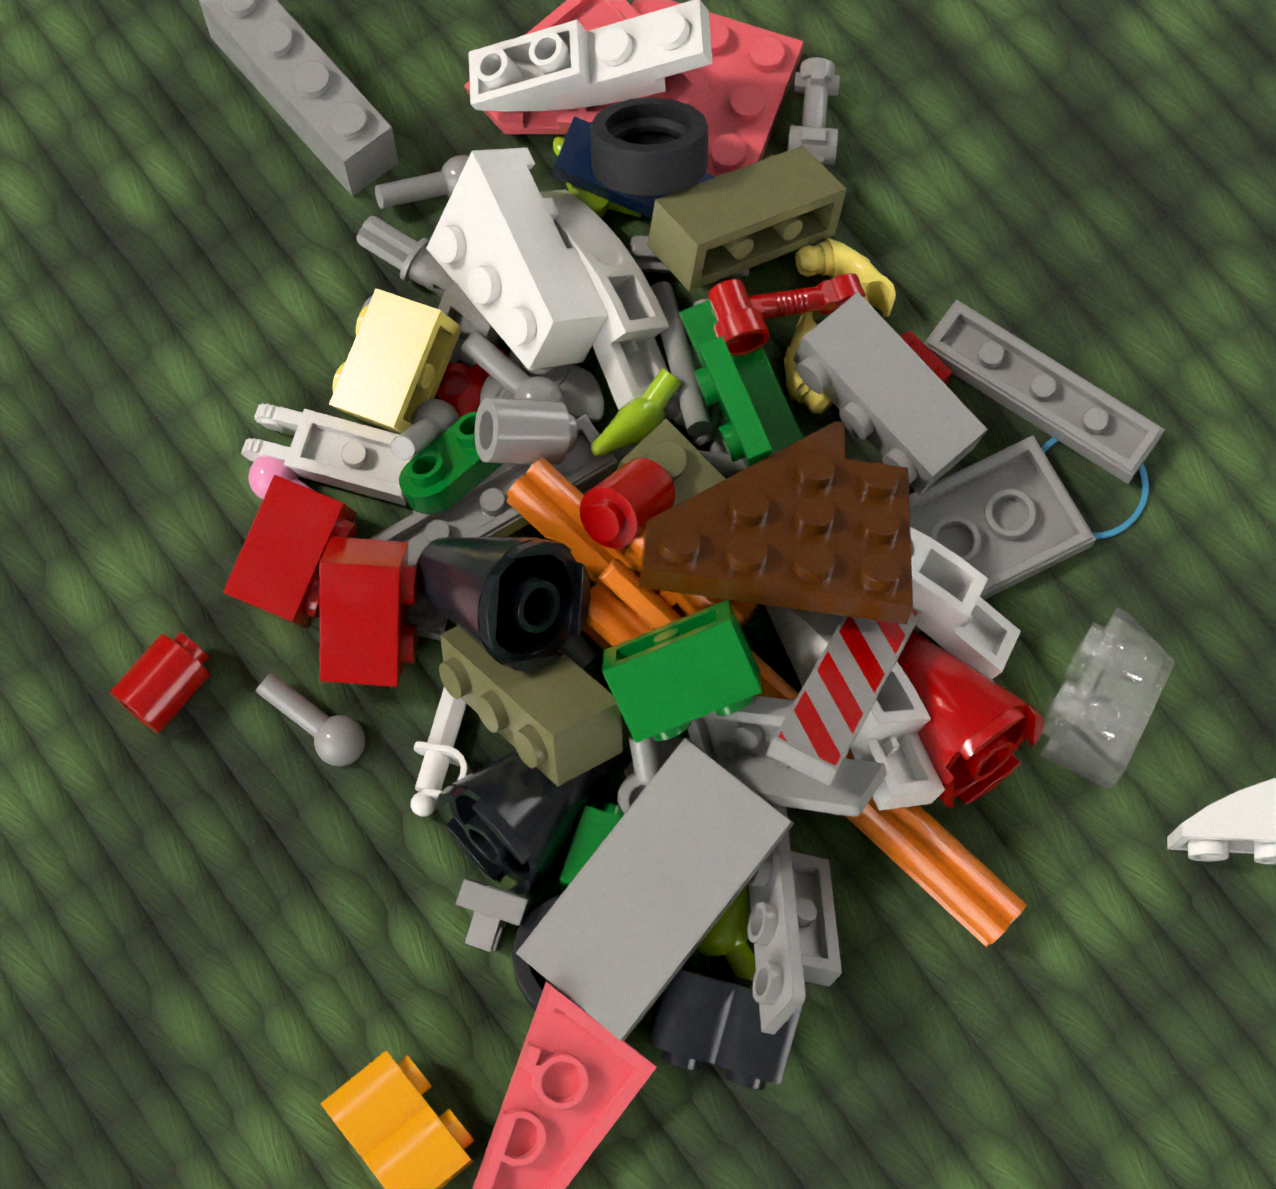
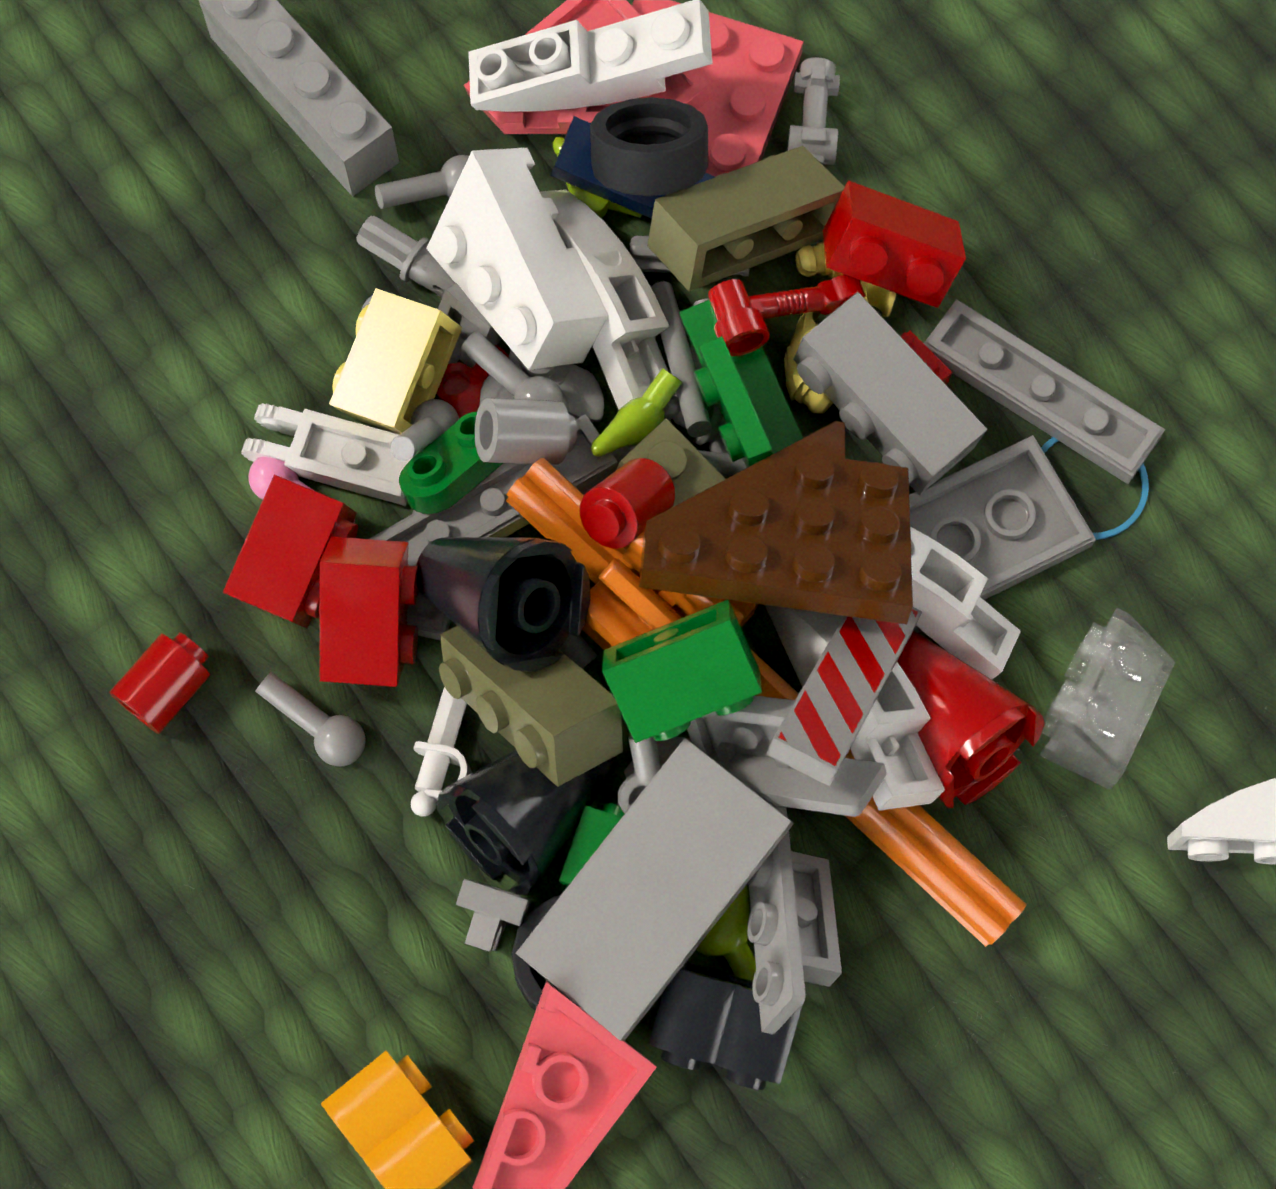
none -> red brick [823,180,966,308]

